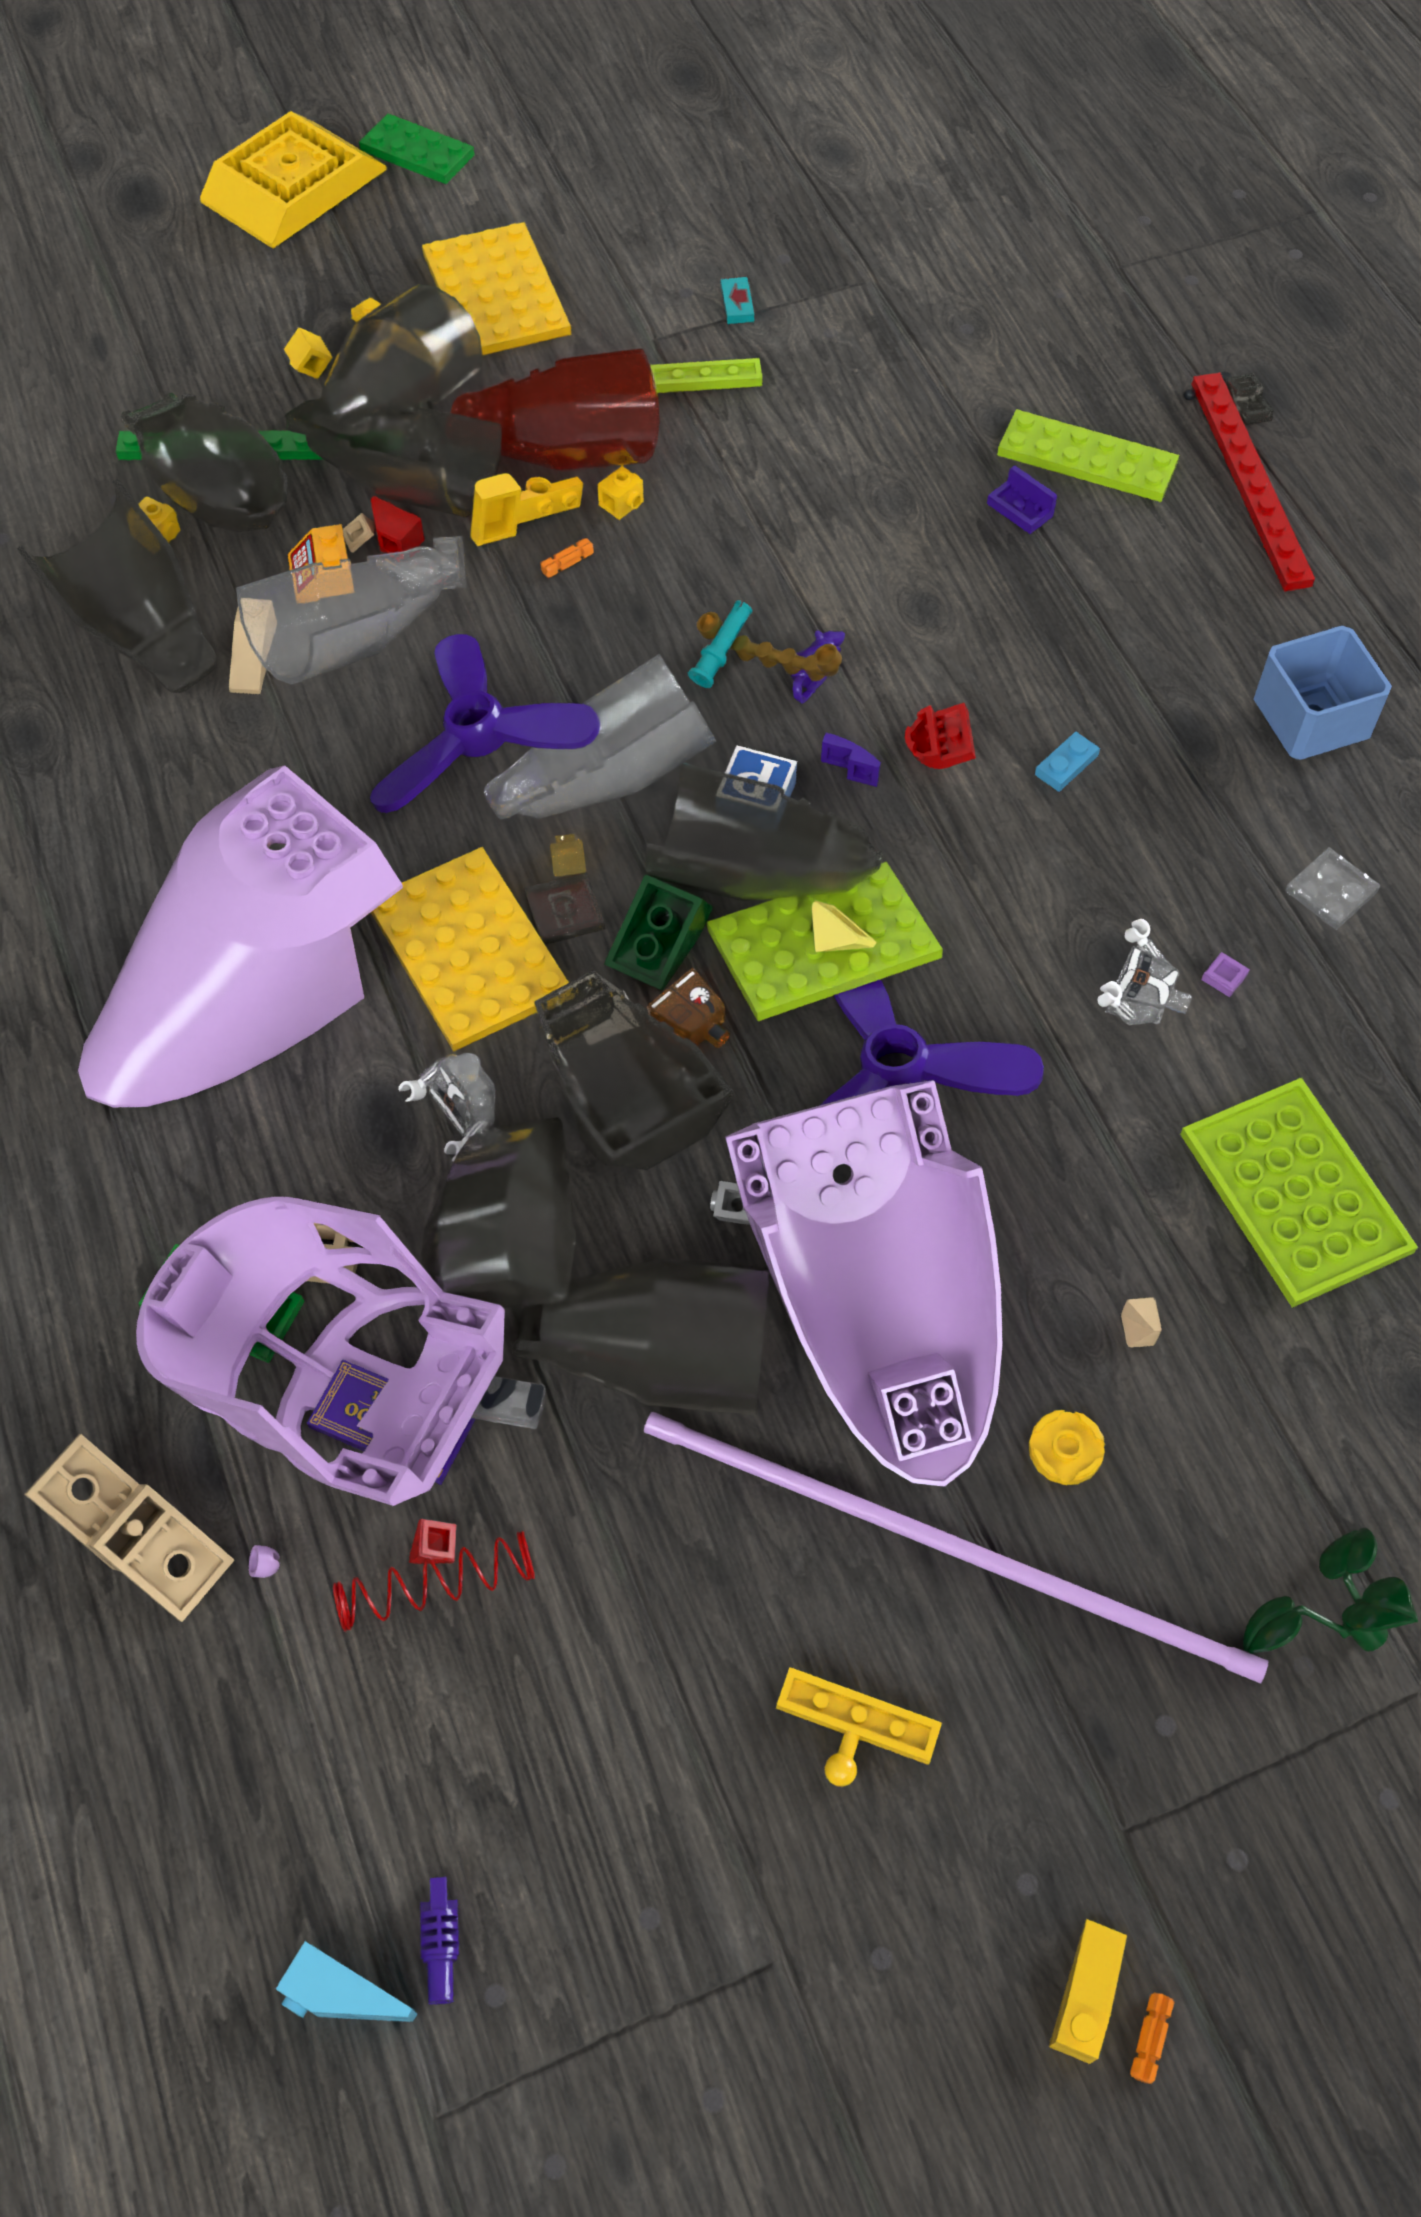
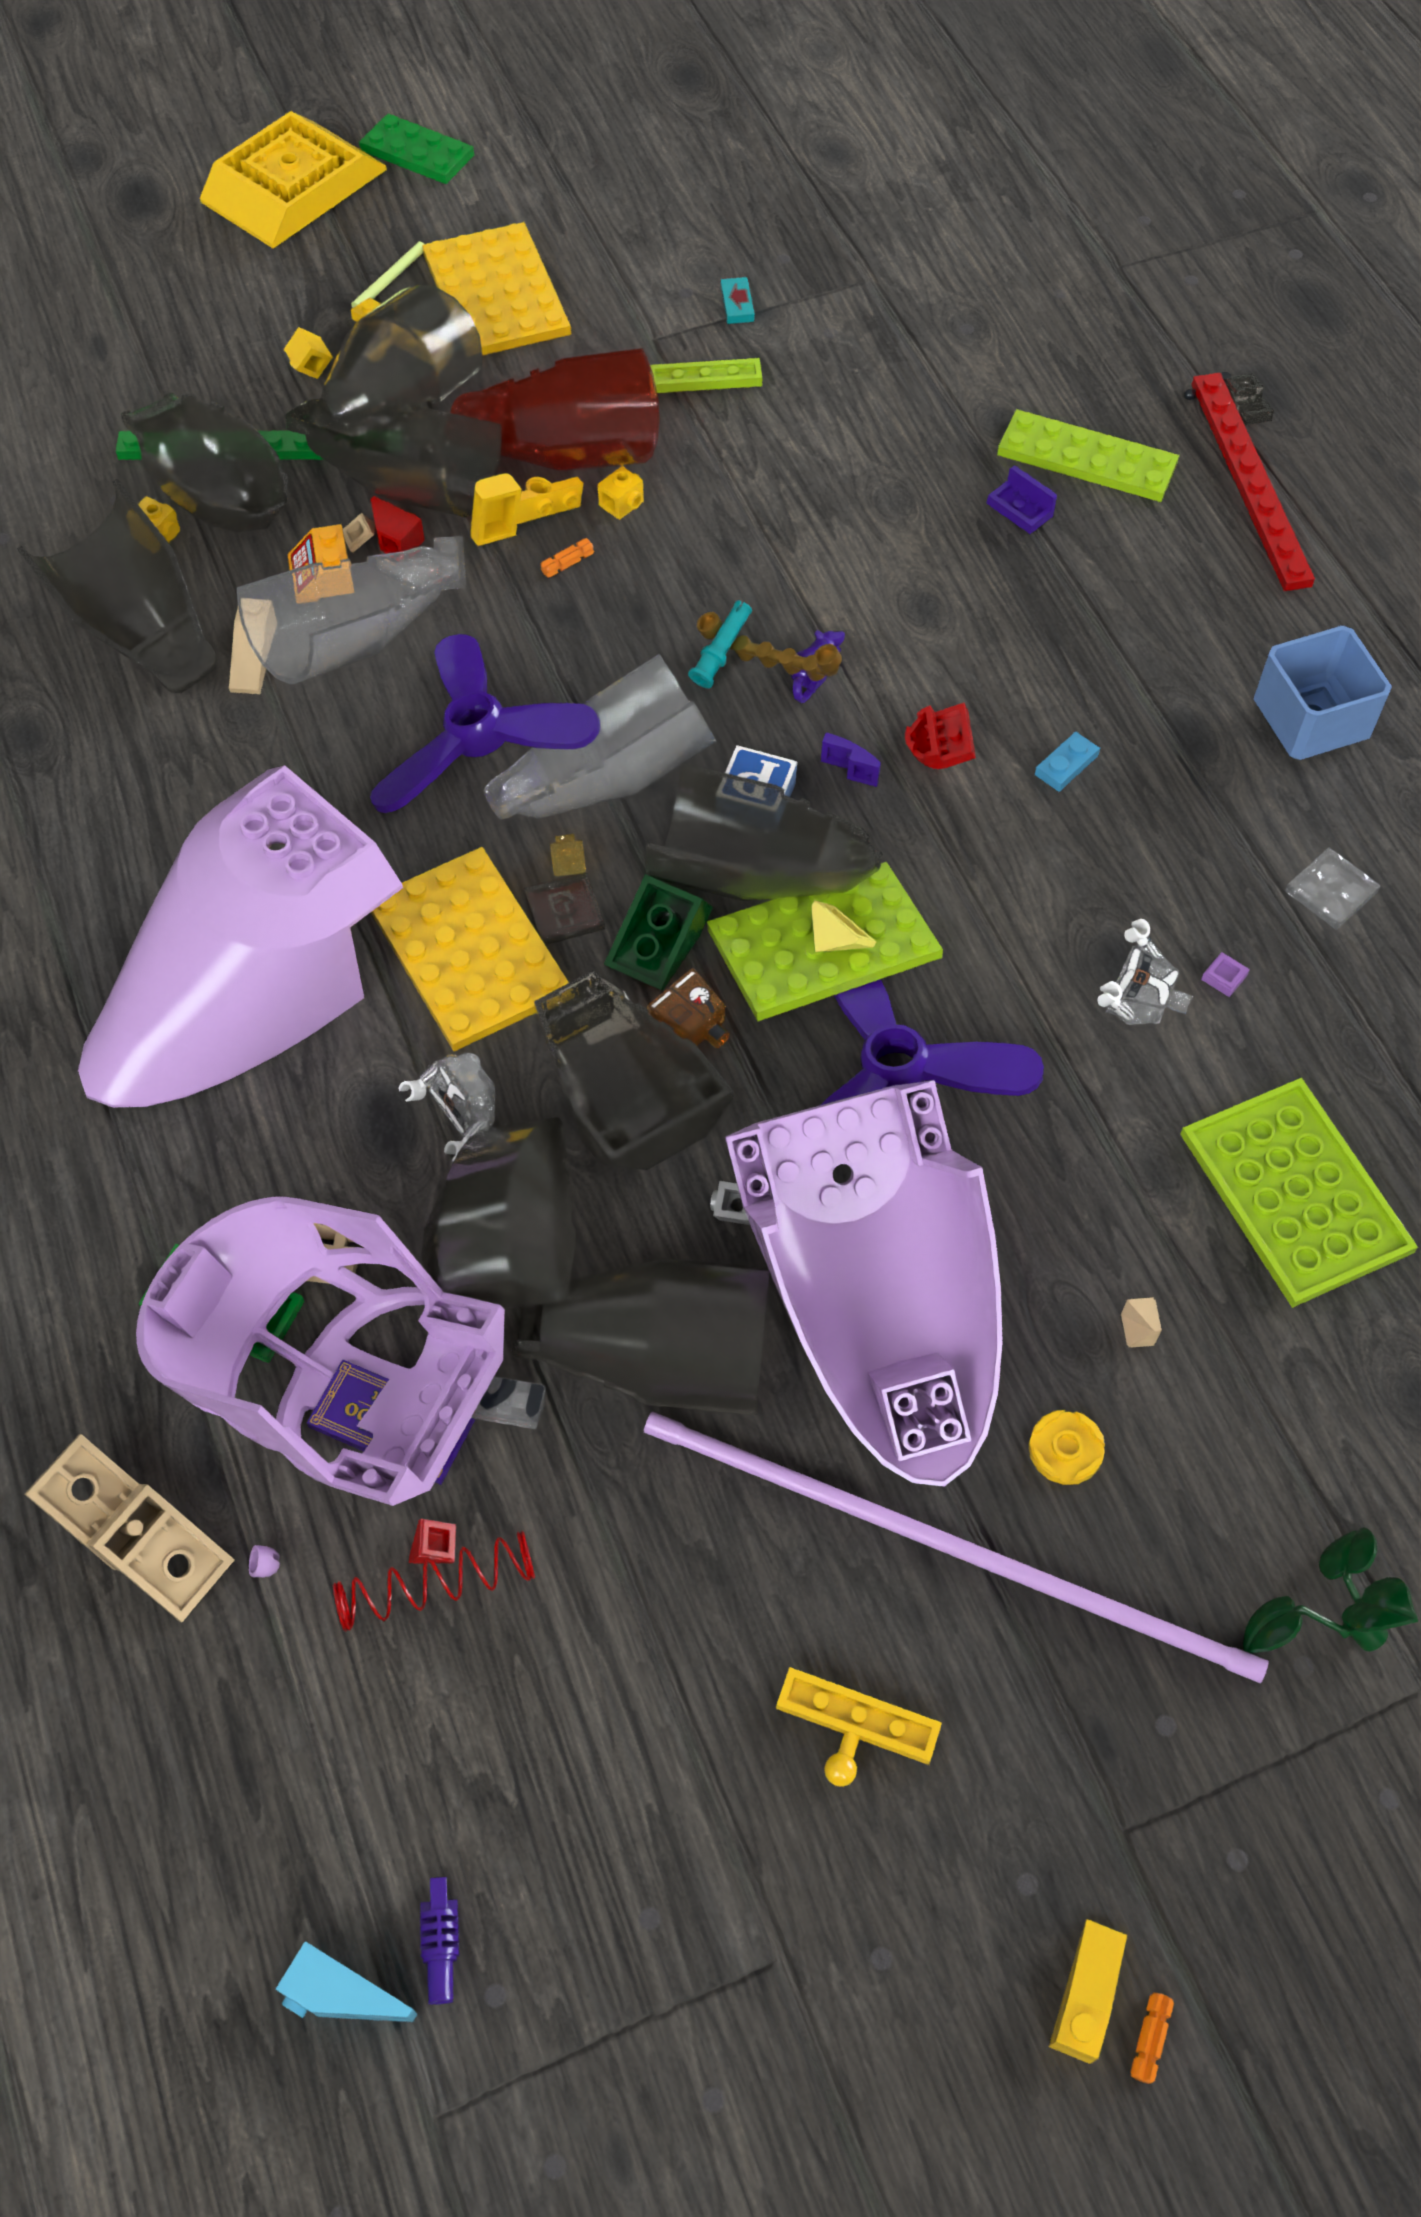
none -> yellowish green bar [351,242,424,308]

